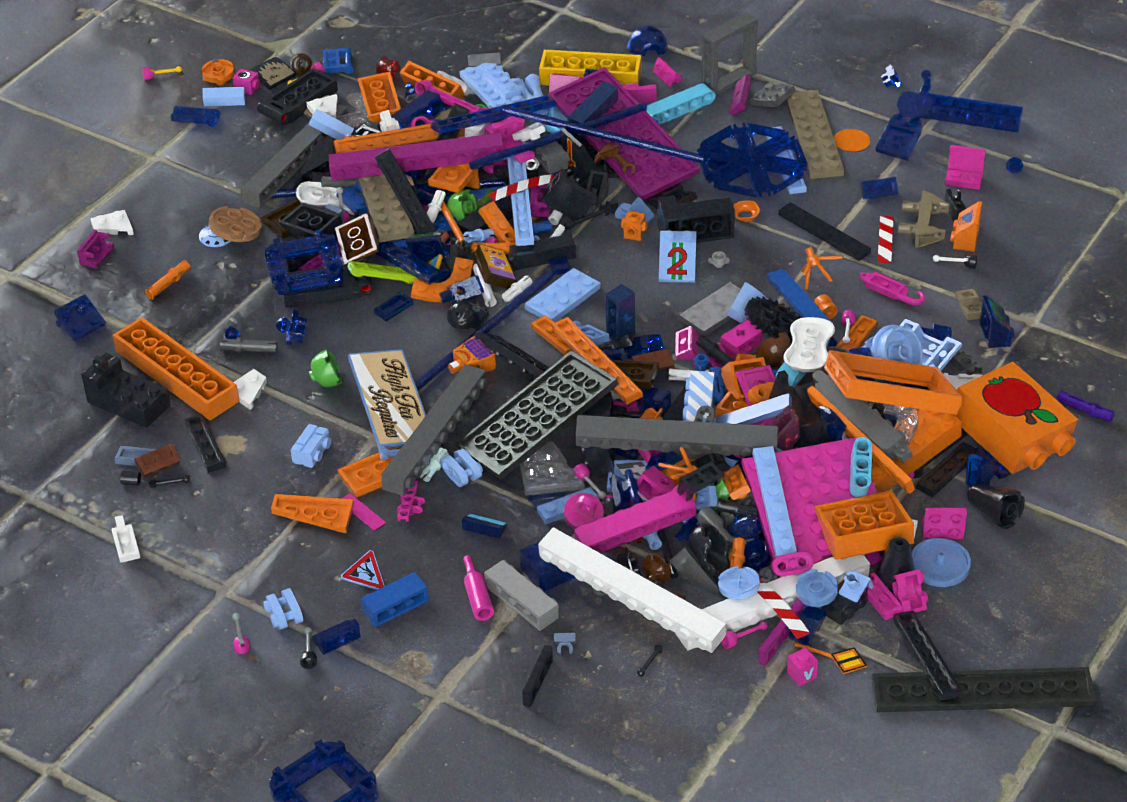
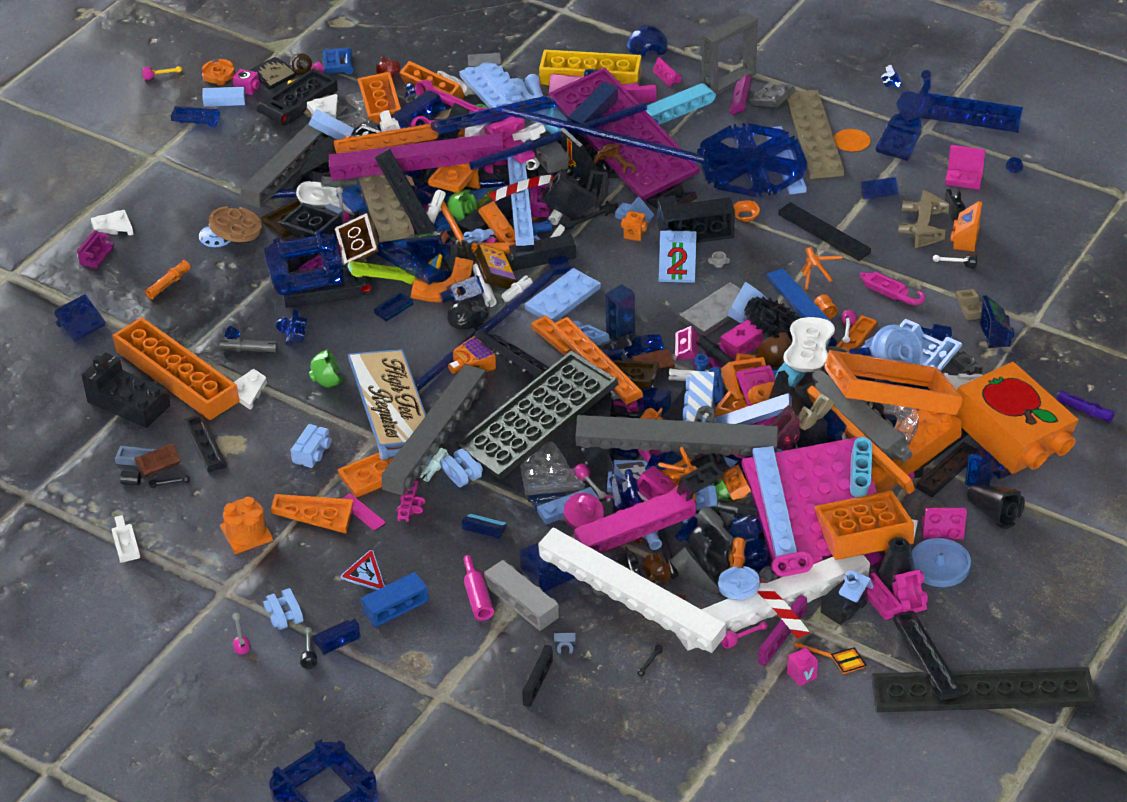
clear blue slope [788,605,827,646] -> none
medium blue tile [796,569,838,610] -> none
sticker [878,216,893,263] -> none
none -> orange piece [220,497,273,555]
none -> dark tan slope [793,393,835,430]

